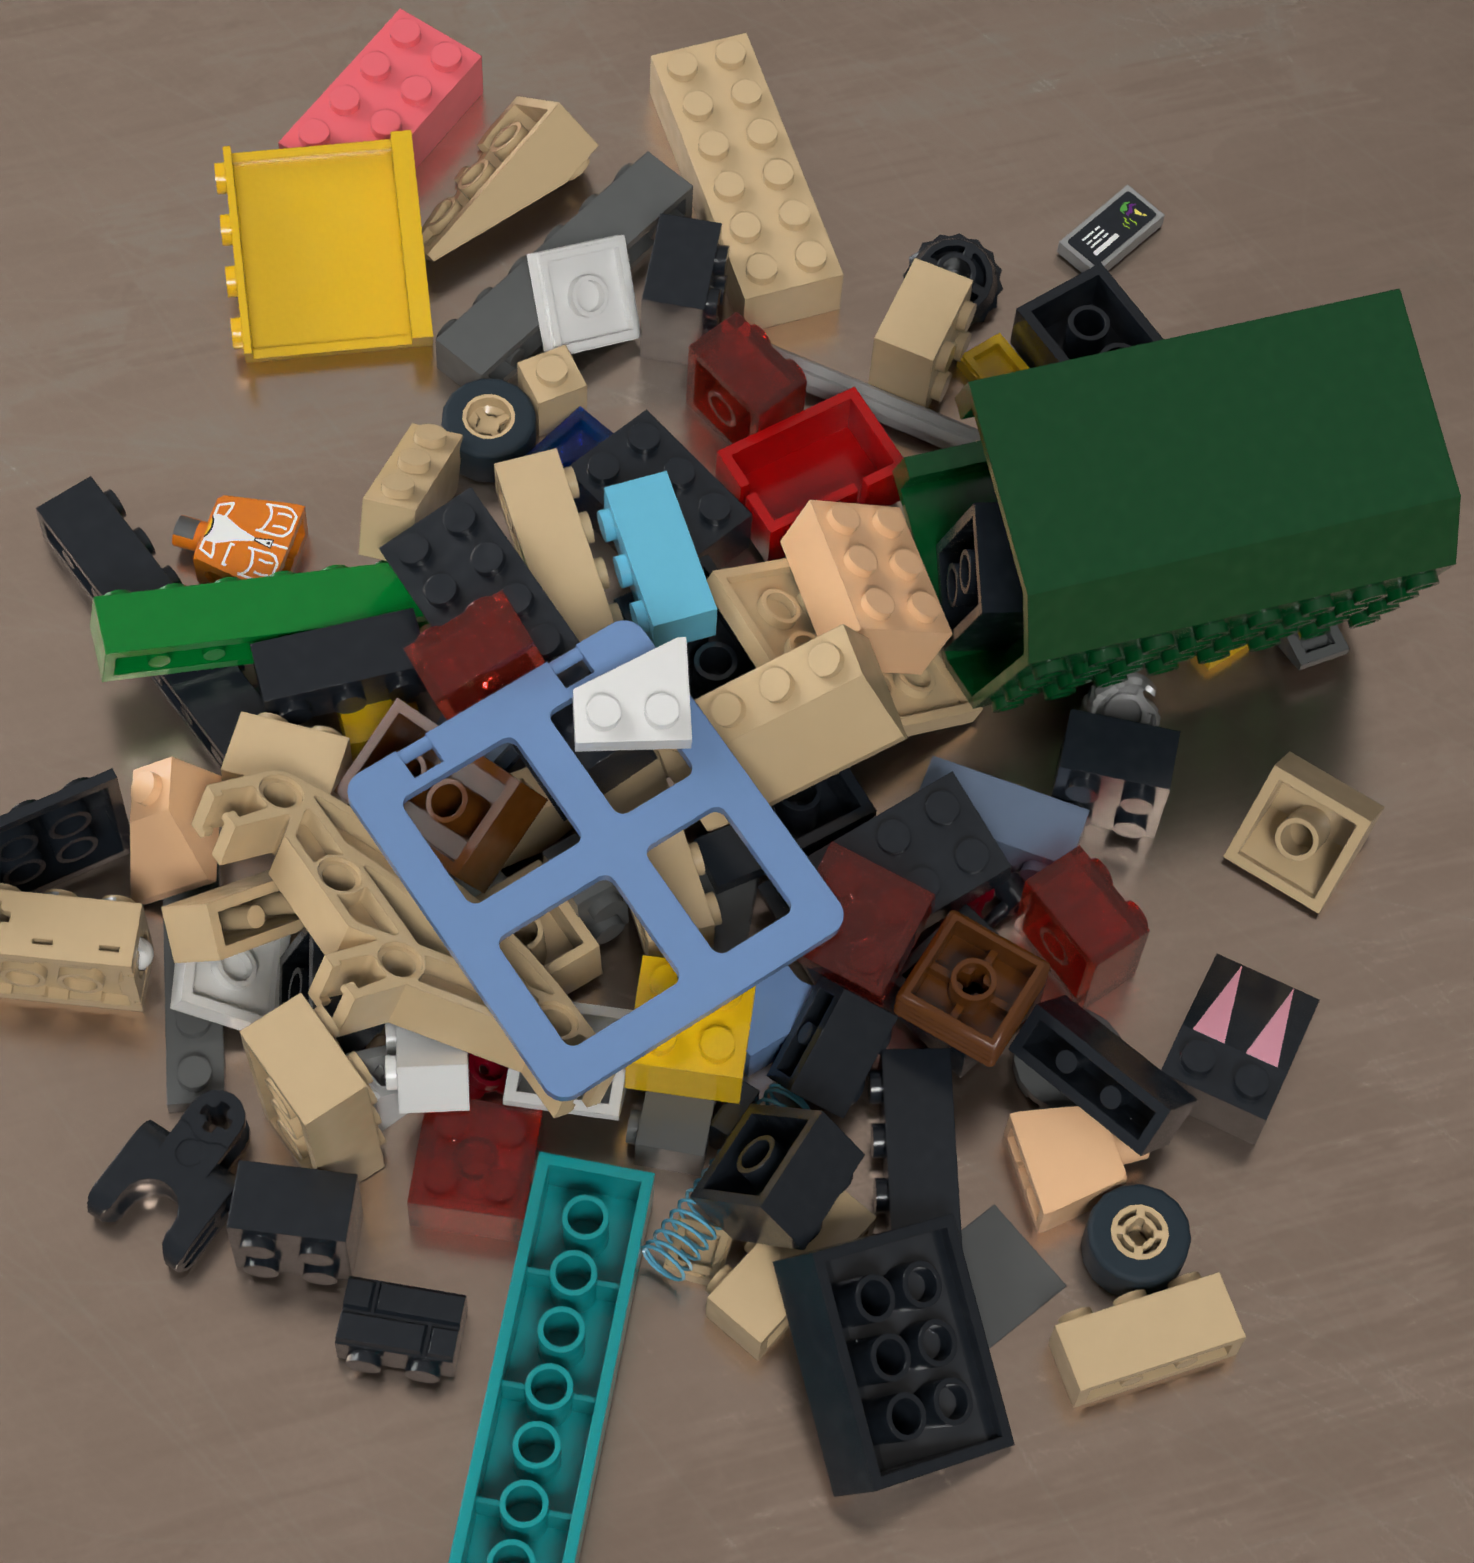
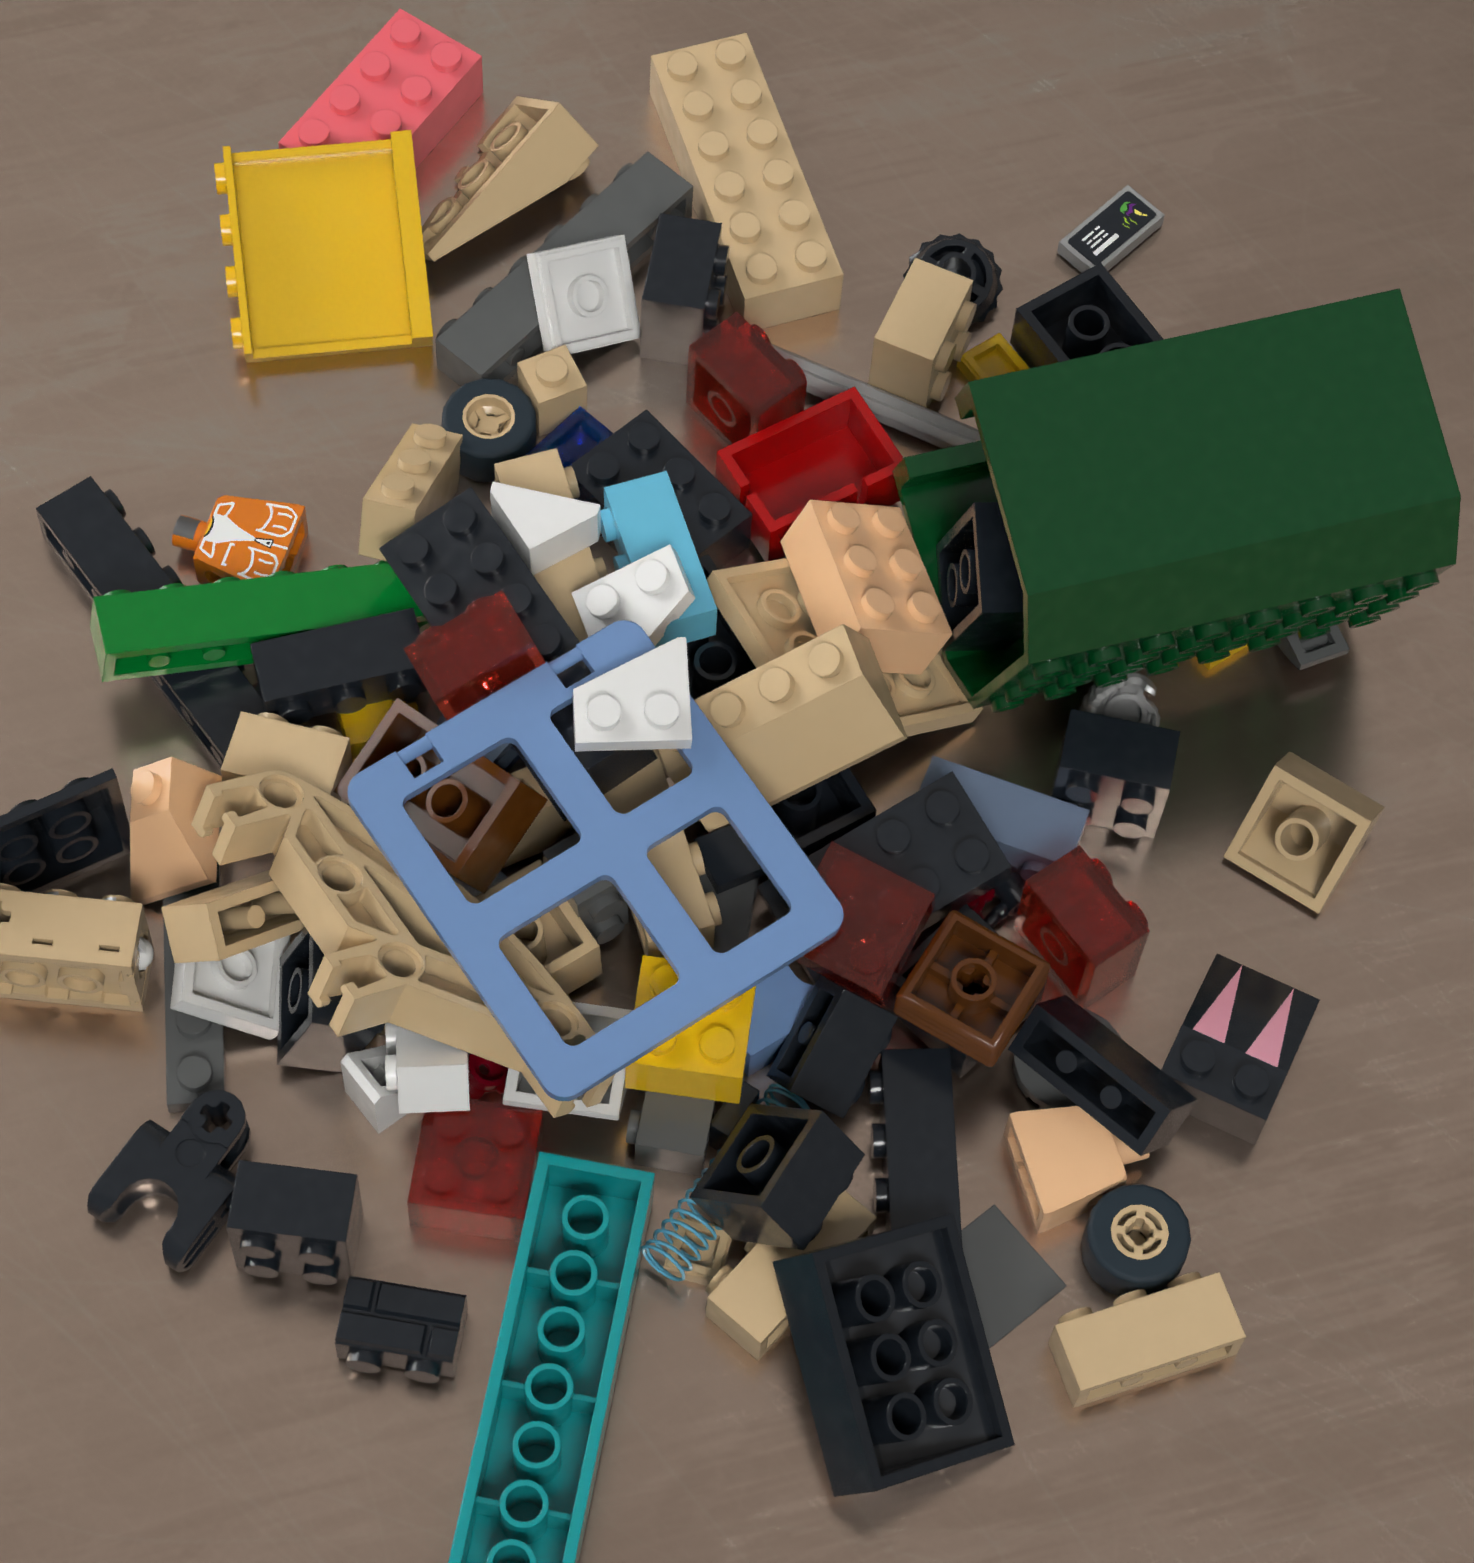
tan brick [239,993,386,1183] -> none
none -> white slope [490,482,601,575]
none -> white wing [572,544,696,646]

